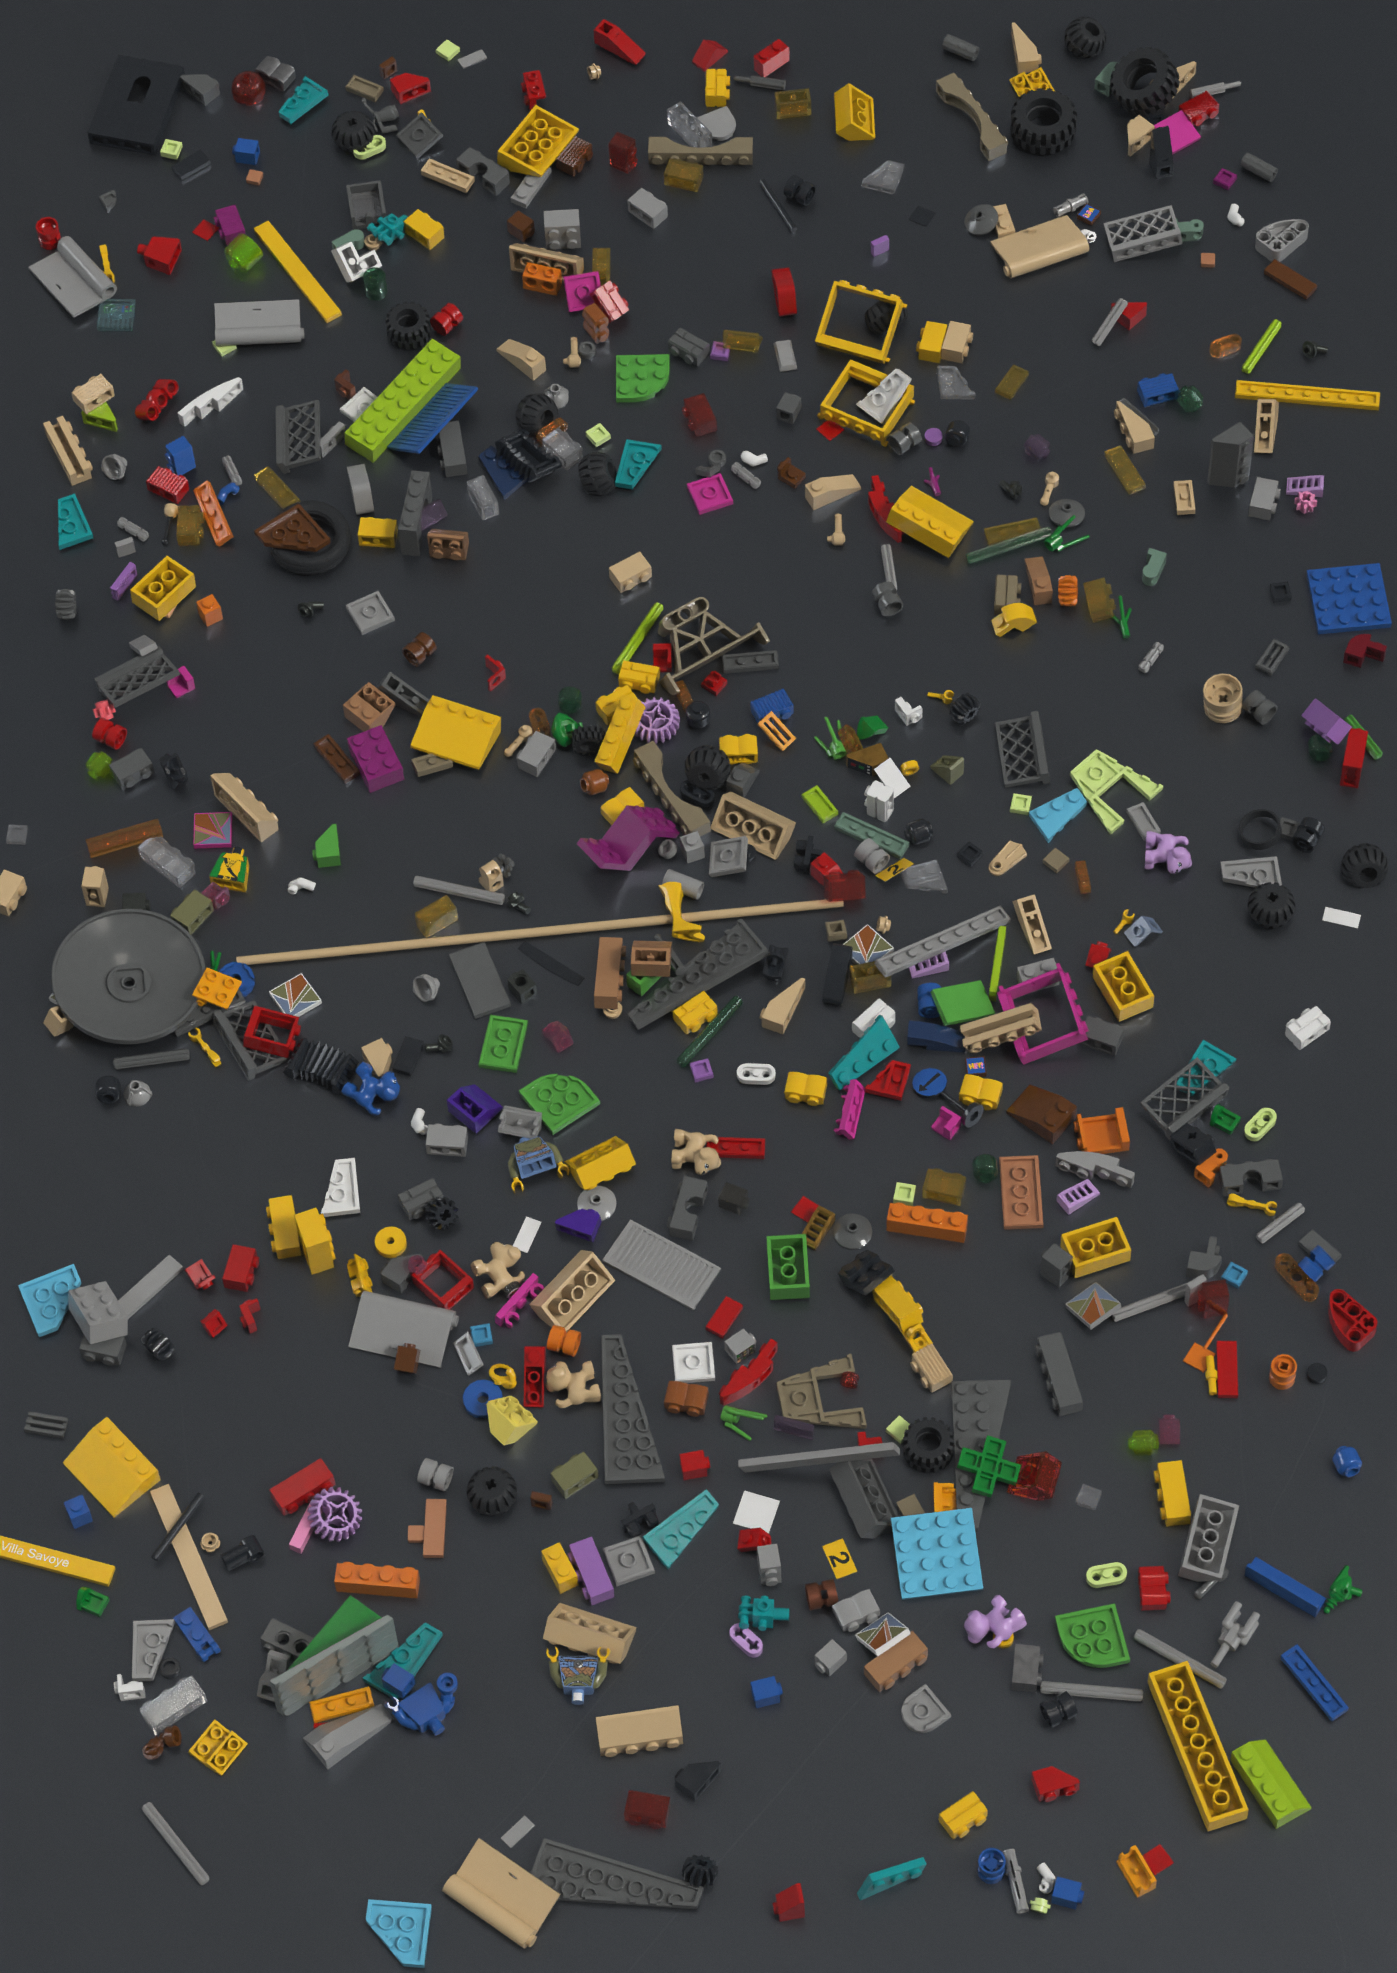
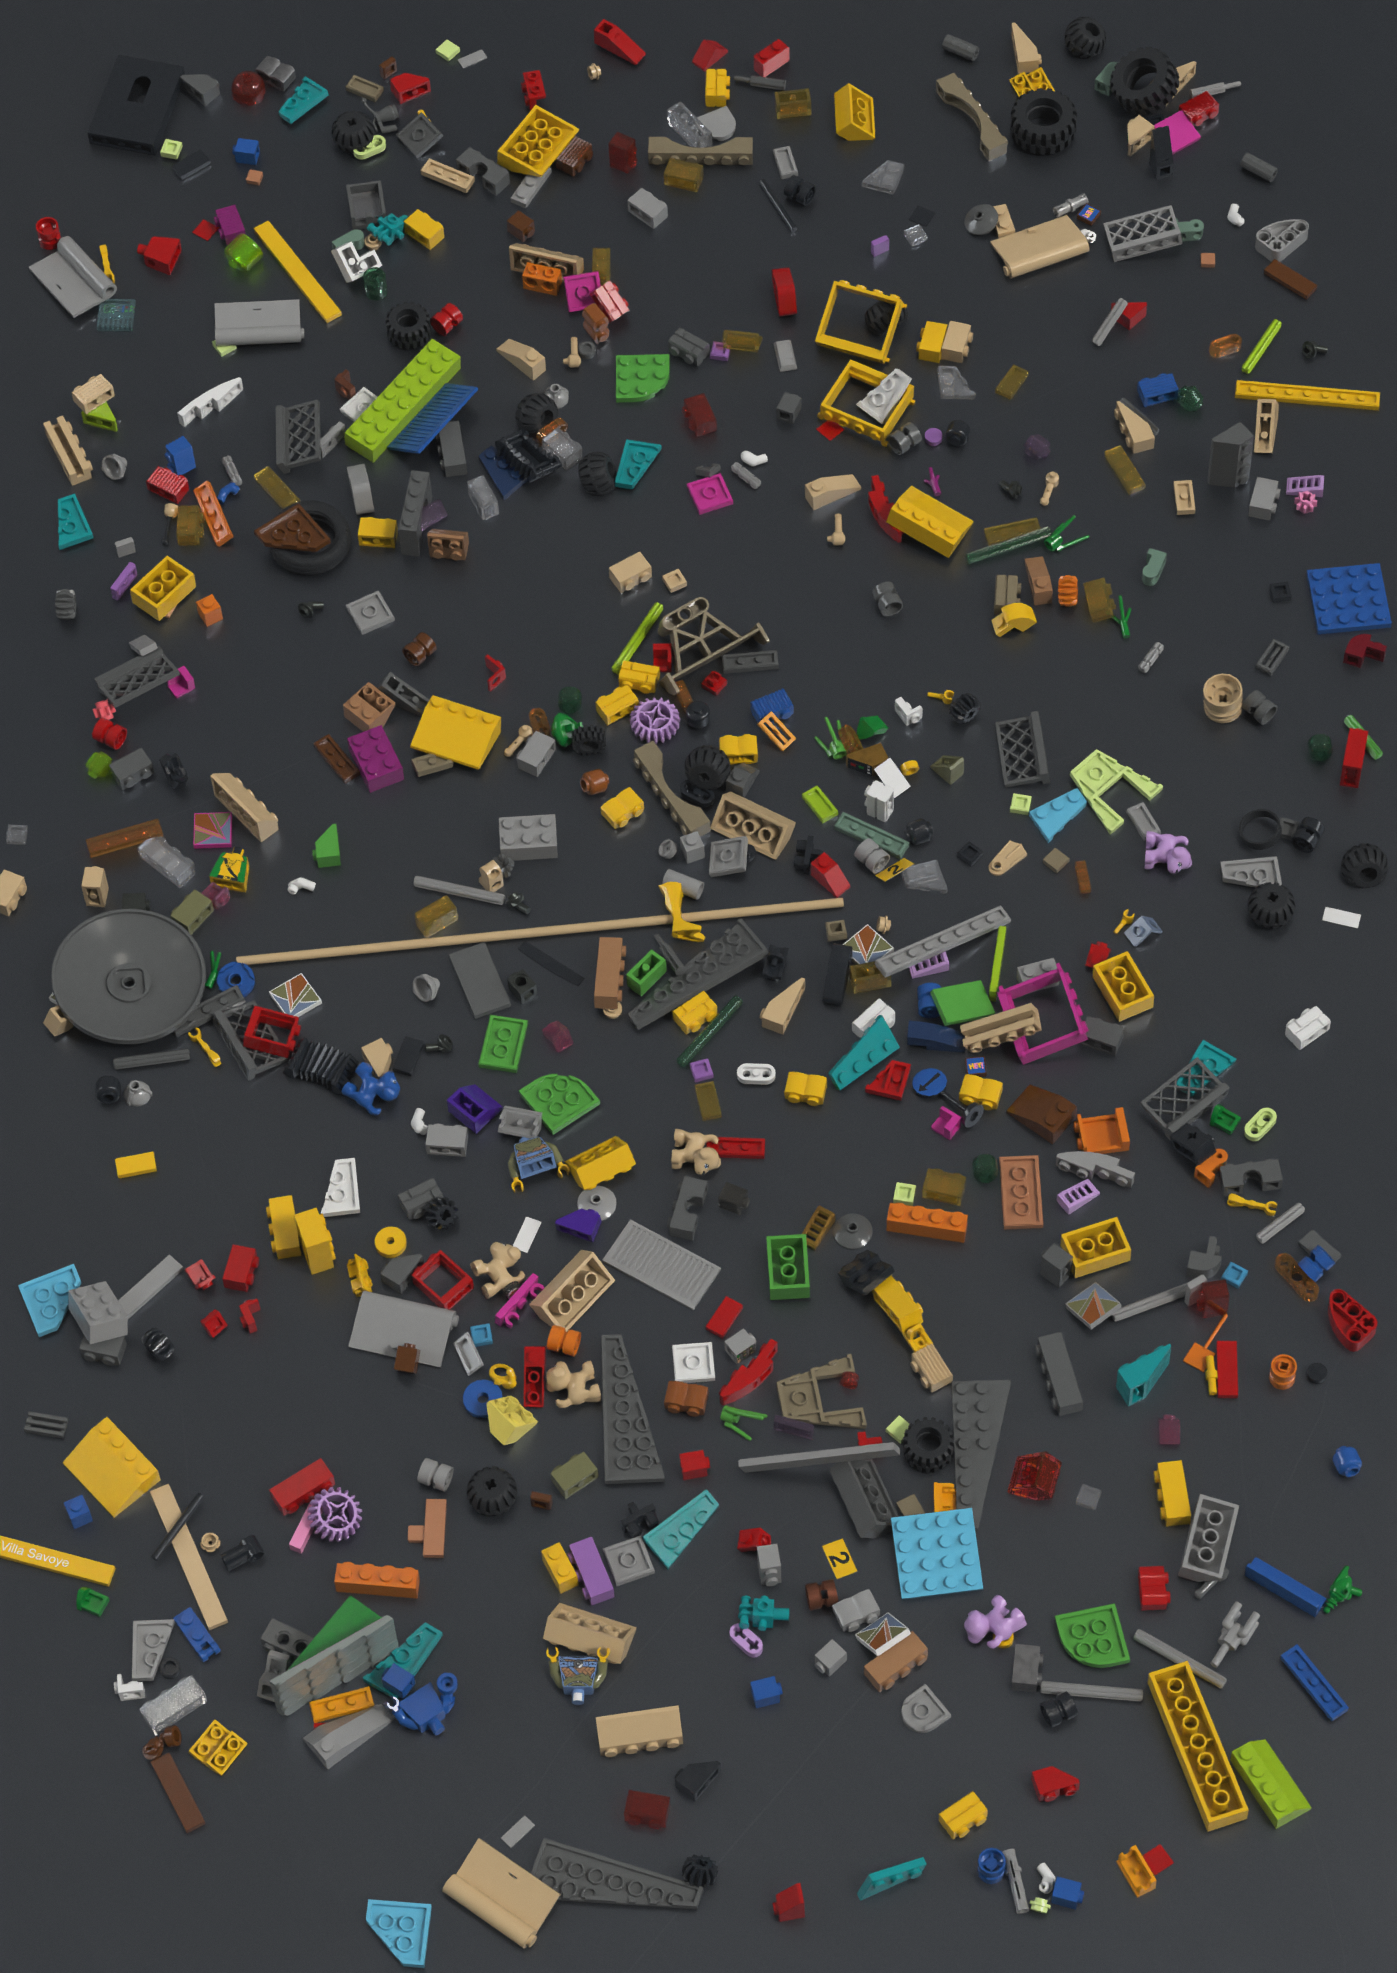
dark grey tile [99,190,117,212] -> none
light grey axle [117,517,149,541] -> none
red piece [135,379,179,421] -> none
light grey axle [142,1802,210,1885] -> none
light orange hinge [192,968,242,1010] -> none
clear pink plate [408,1255,427,1274] -> none
light grey brick [544,209,581,250] -> none
magenta bracket [577,805,680,871] -> none
yellowish green plate [586,423,611,447] -> none
yellow brick [594,694,645,774] -> none
medium nougat slope [631,941,672,977] -> none
dark grey tile [708,450,726,468] -> none
white sticker [733,1491,780,1534] -> none
reddish brown bracket [777,457,806,489] -> none
red sticker [791,1196,819,1223] -> none
clear red brick [823,870,866,902] -> none
dark pink plate [833,1079,865,1140] -> none
light grey axle [881,544,897,590] -> none
green plate [957,1435,1021,1498] -> none
tan slope [1012,894,1052,955] -> none
dark grey dish [1049,499,1085,527] -> none
yellowish green plate [1086,1562,1127,1588] -> none
clear neon green head [1128,1429,1159,1456] -> none
magenta tile [1213,168,1237,190] -> none
medium lavender brick [1301,698,1352,744] -> none
none -> yellow tile [115,1152,157,1179]
none -> reddish brown tile [151,1753,206,1833]
none -> light grey brick [499,814,558,861]
none -> tan plate [662,569,687,593]
none -> clear yellow tile [695,1081,722,1121]
none -> light grey tile [773,146,798,179]
none -> clear tile [904,224,928,246]
none -> teal slope [1116,1344,1171,1407]

